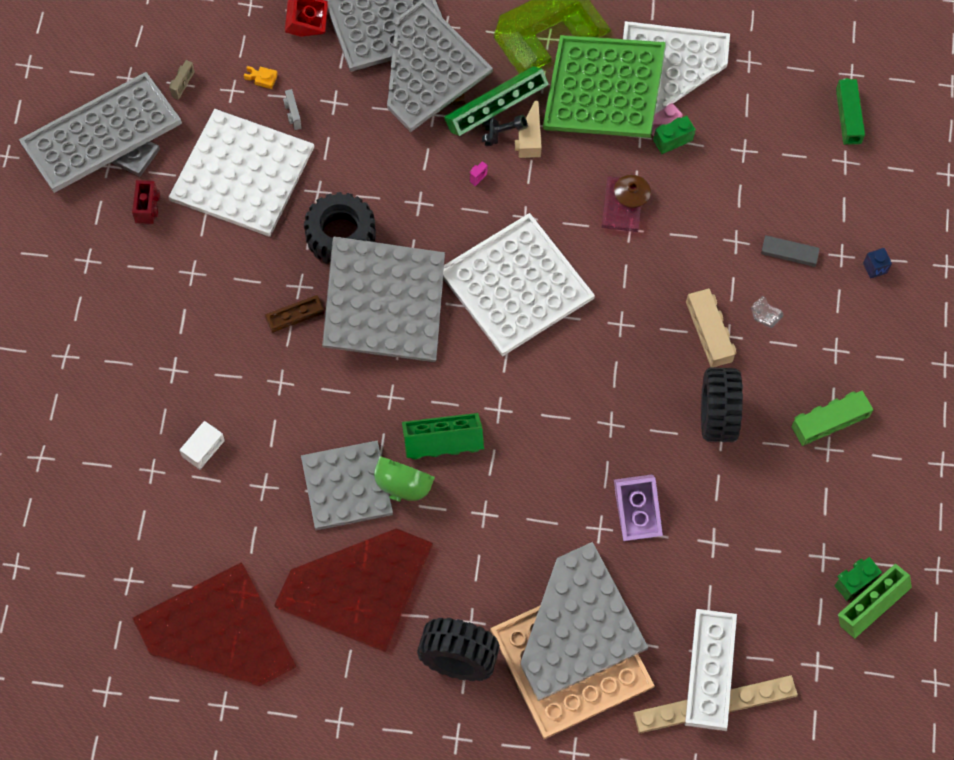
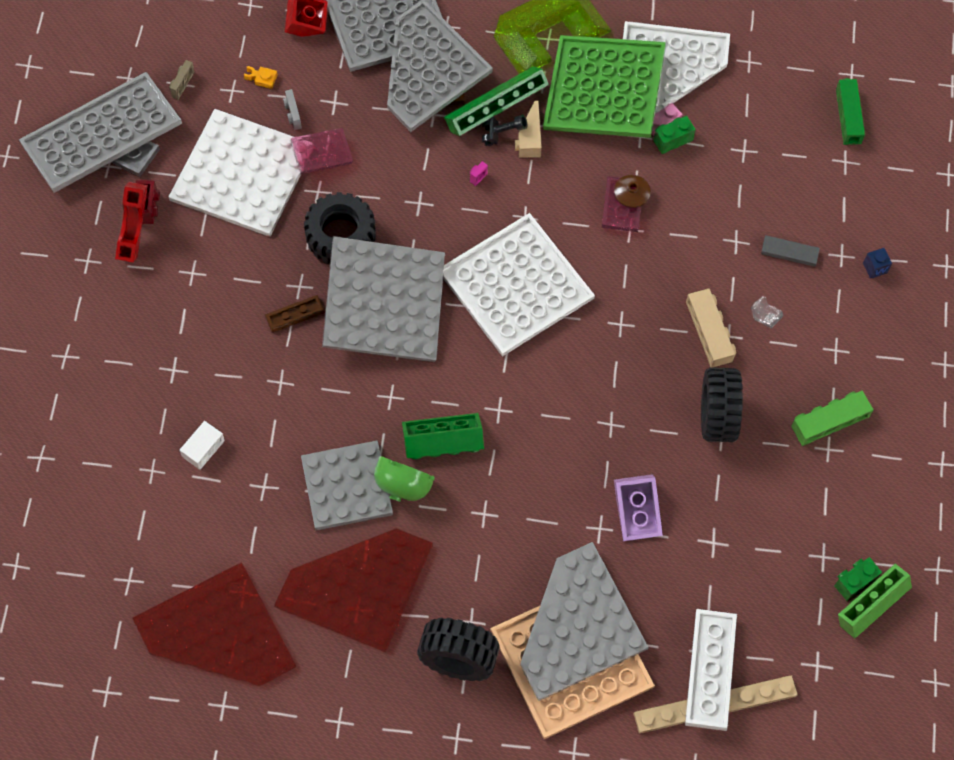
none -> red arch [115,182,148,263]
none -> clear pink plate [290,128,353,174]

